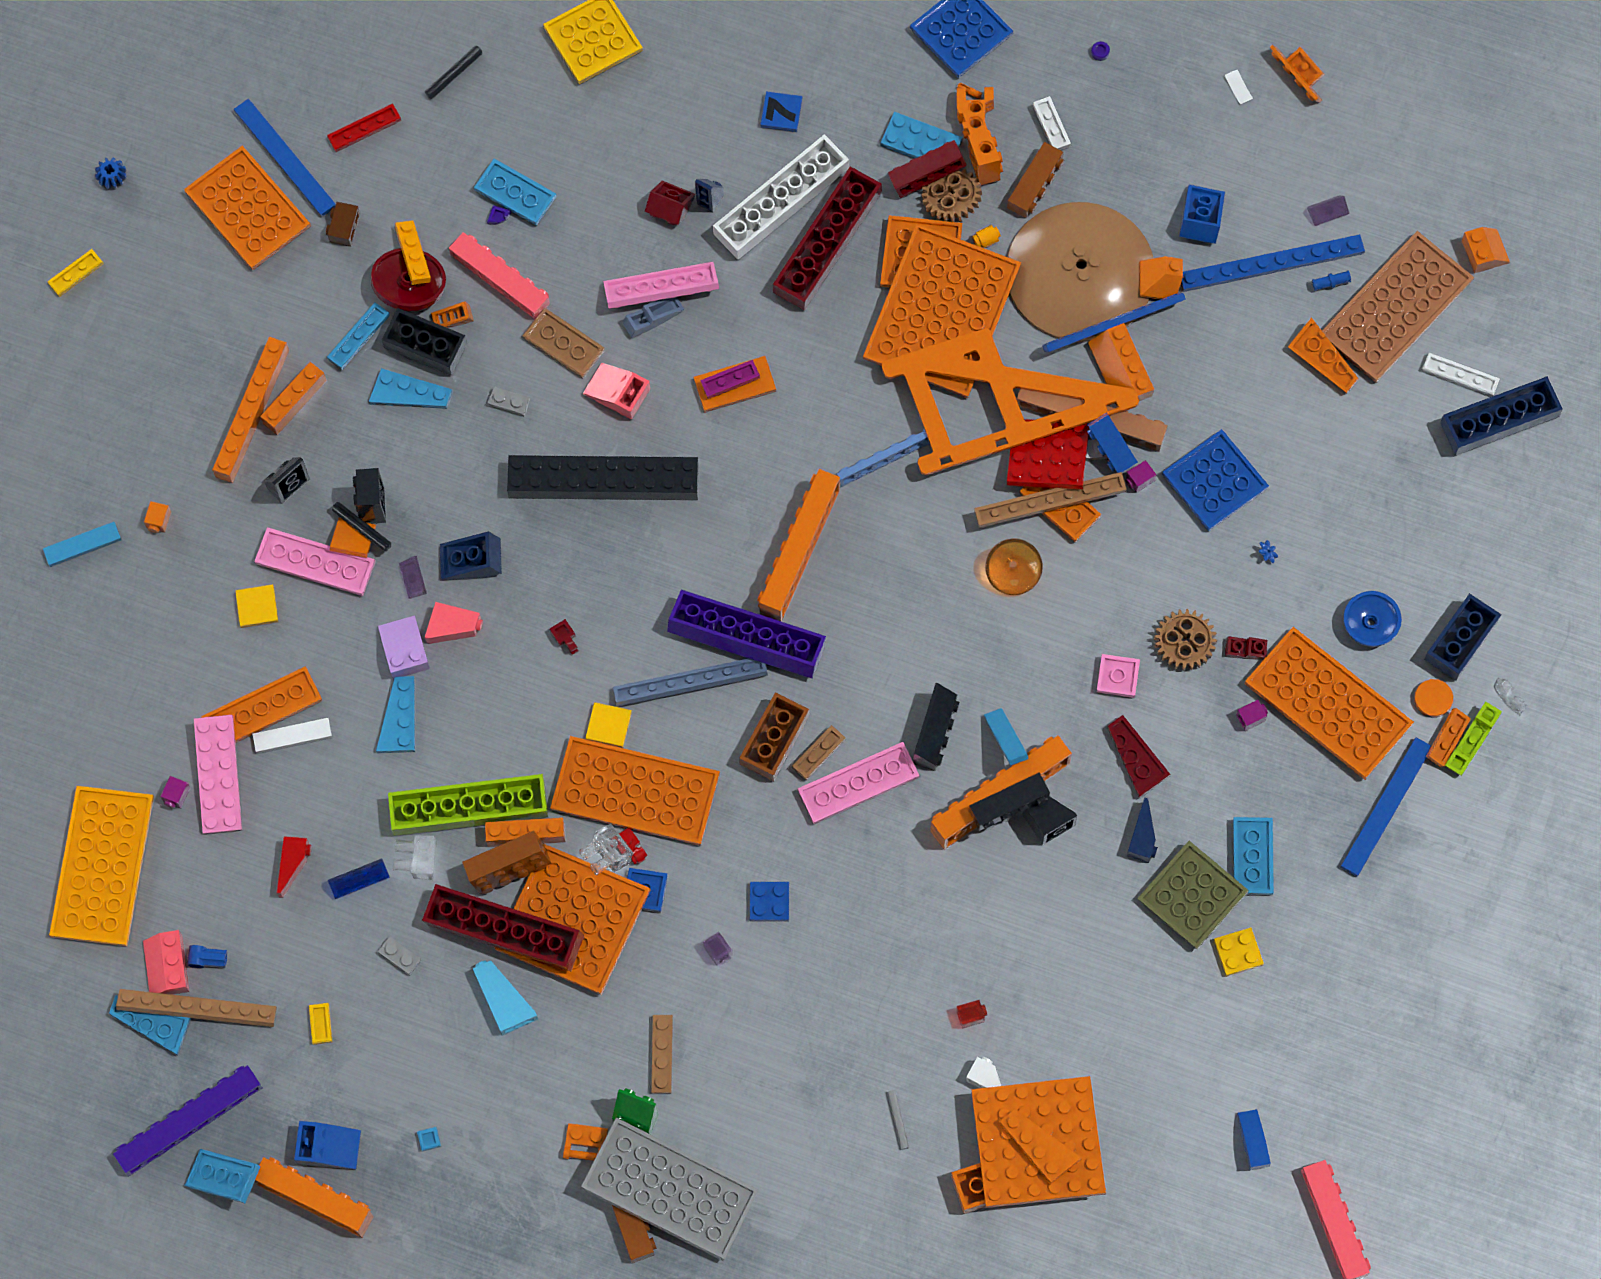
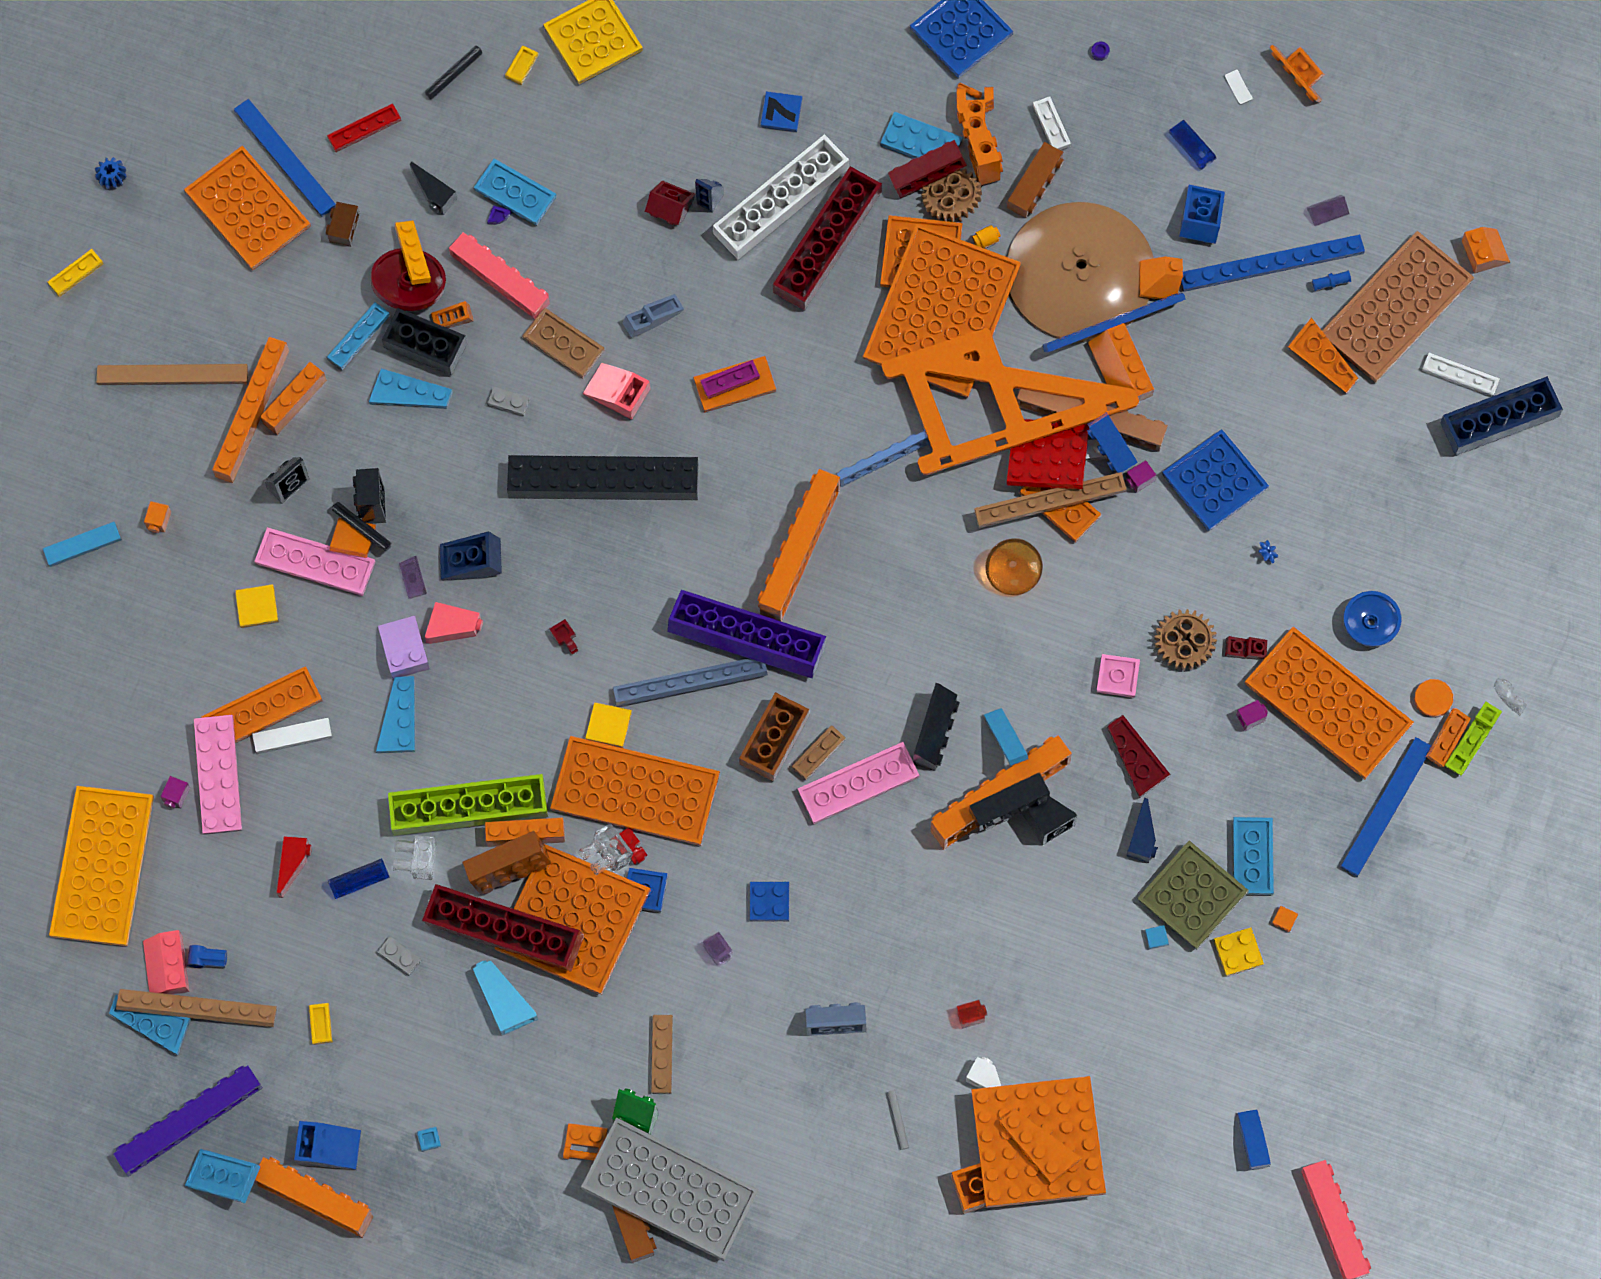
bright pink plate [603,262,719,309] -> none
dark blue brick [1424,593,1502,681] -> none
none -> medium nougat tile [97,364,248,385]
none -> black slope [410,161,457,215]
none -> yellow tile [505,45,539,85]
none -> sand blue slope [806,1002,866,1036]
none -> dark azure tile [1145,925,1169,949]
none -> clear blue plate [1169,119,1217,170]
none -> orange tile [1272,906,1298,932]

